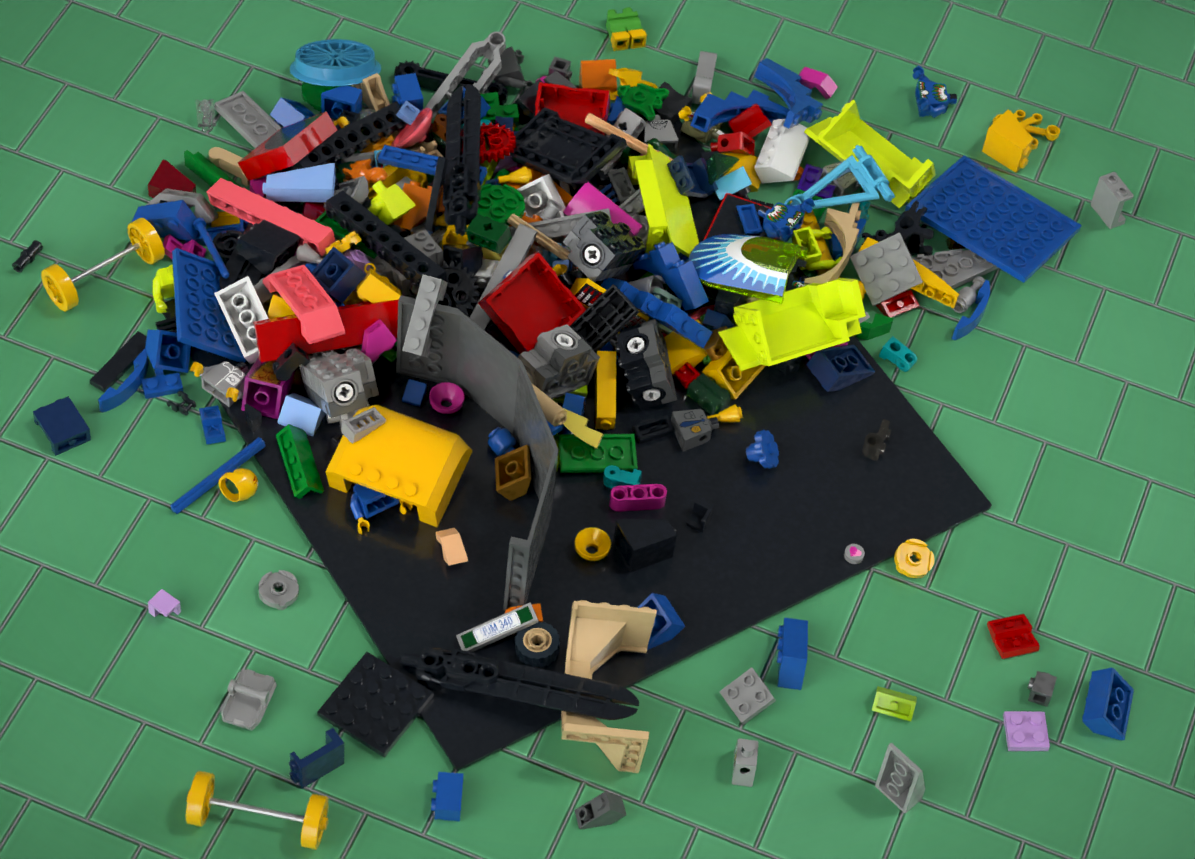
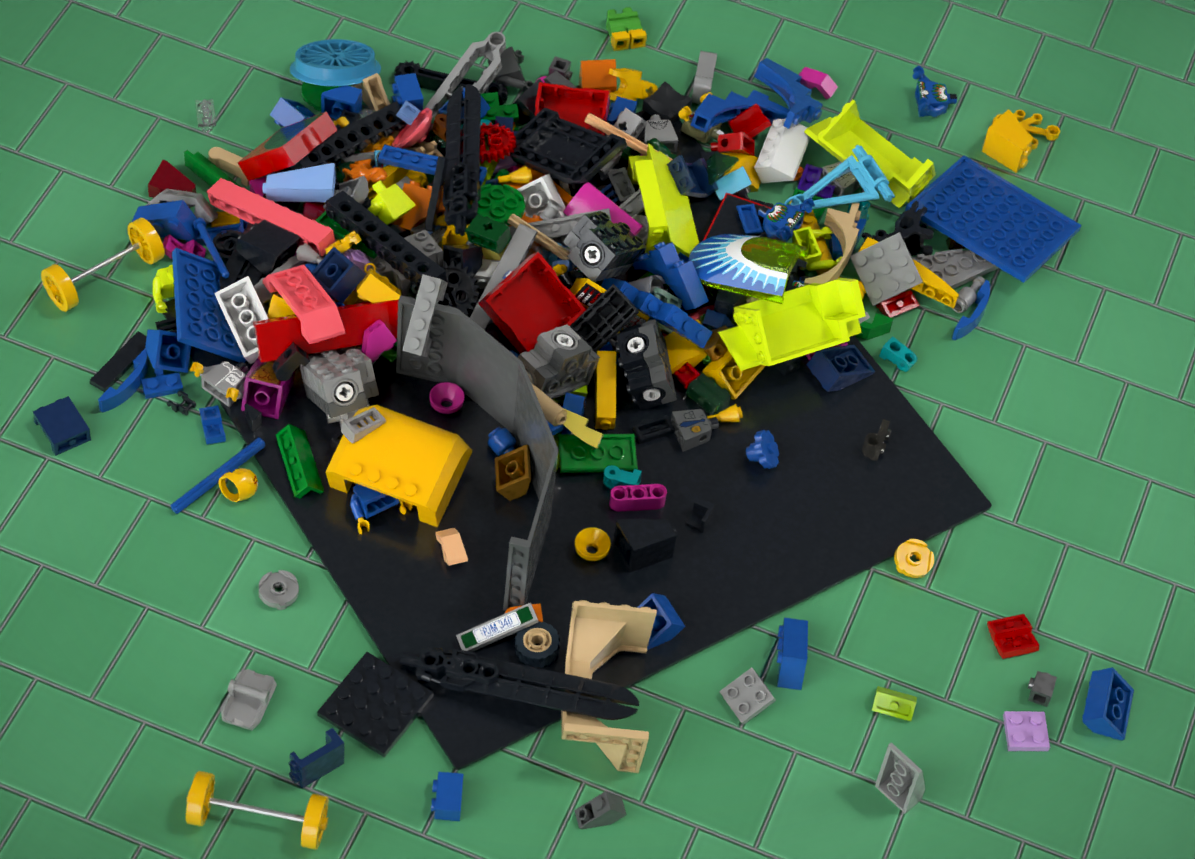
black pin [12,240,43,273] -> none
lavender panel [148,589,181,617] -> none
light grey plate [214,91,281,148] -> none
light blue slope [278,393,326,436] -> none
blue slope [402,379,427,407] -> none
green tile [617,83,669,121] -> none
light grey torso [732,738,759,787] -> none
light grey tile [844,544,865,564] -> none
light grey panel [1090,172,1134,229] -> none

